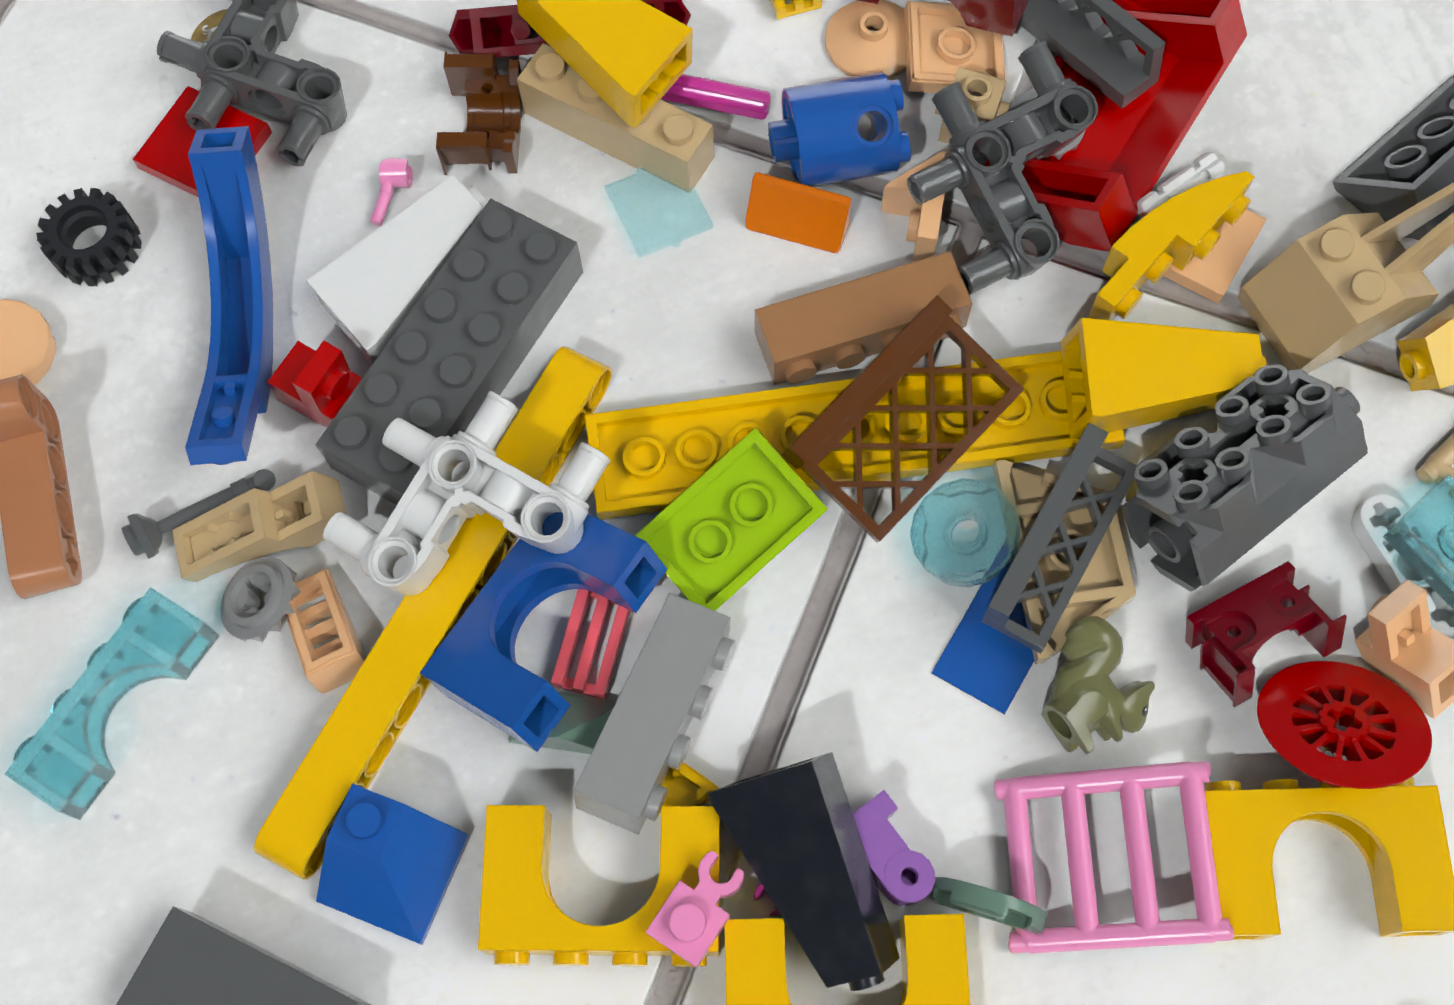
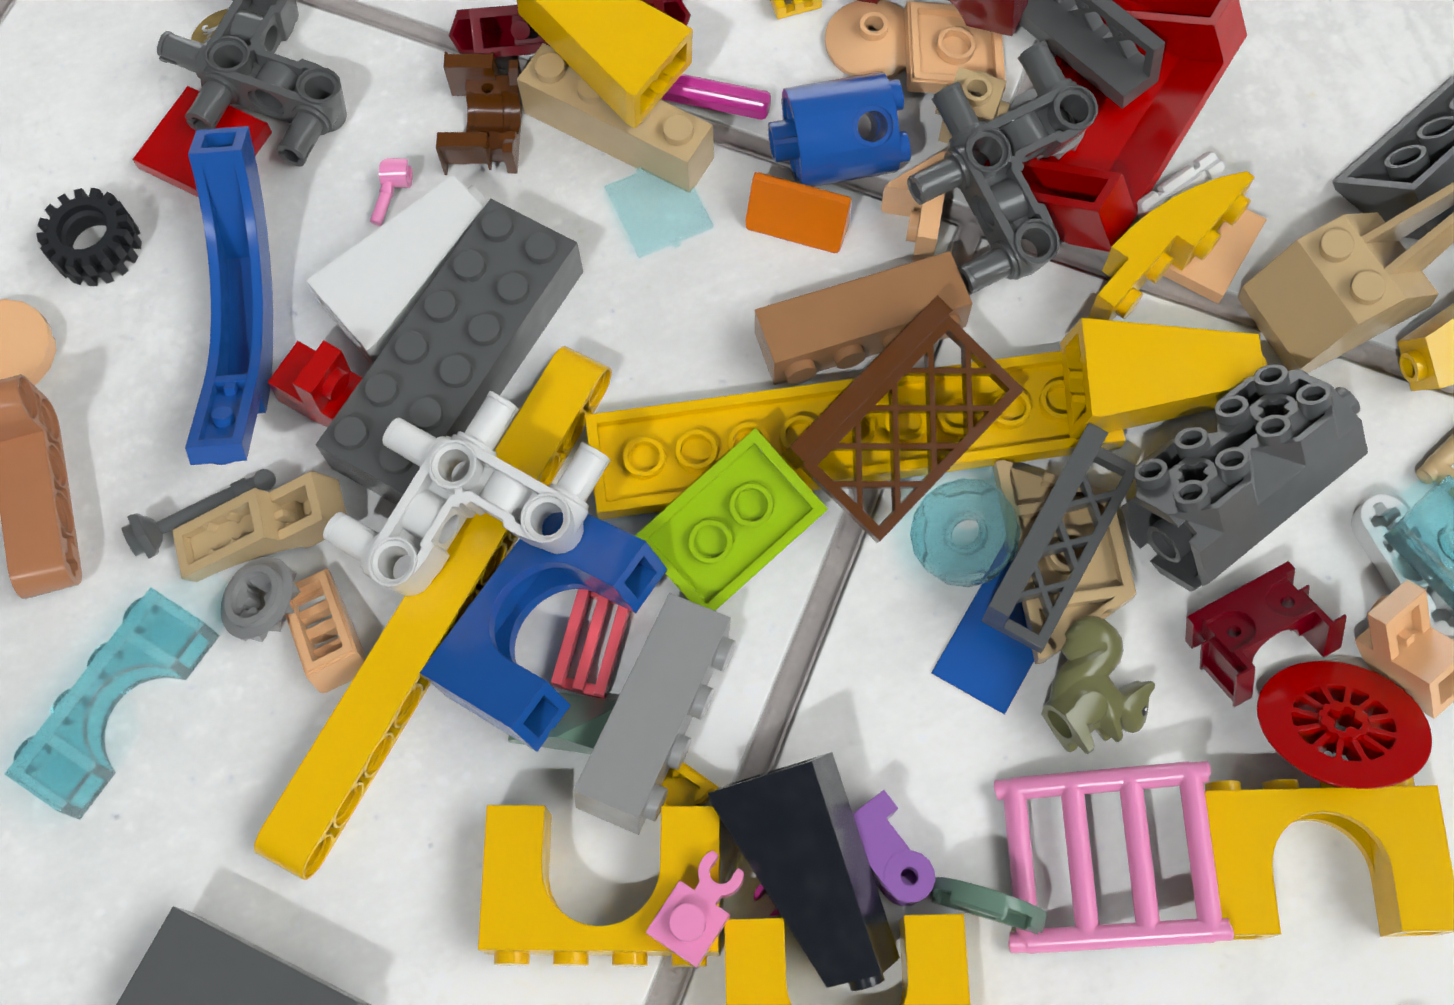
blue slope [316,783,470,945] -> none

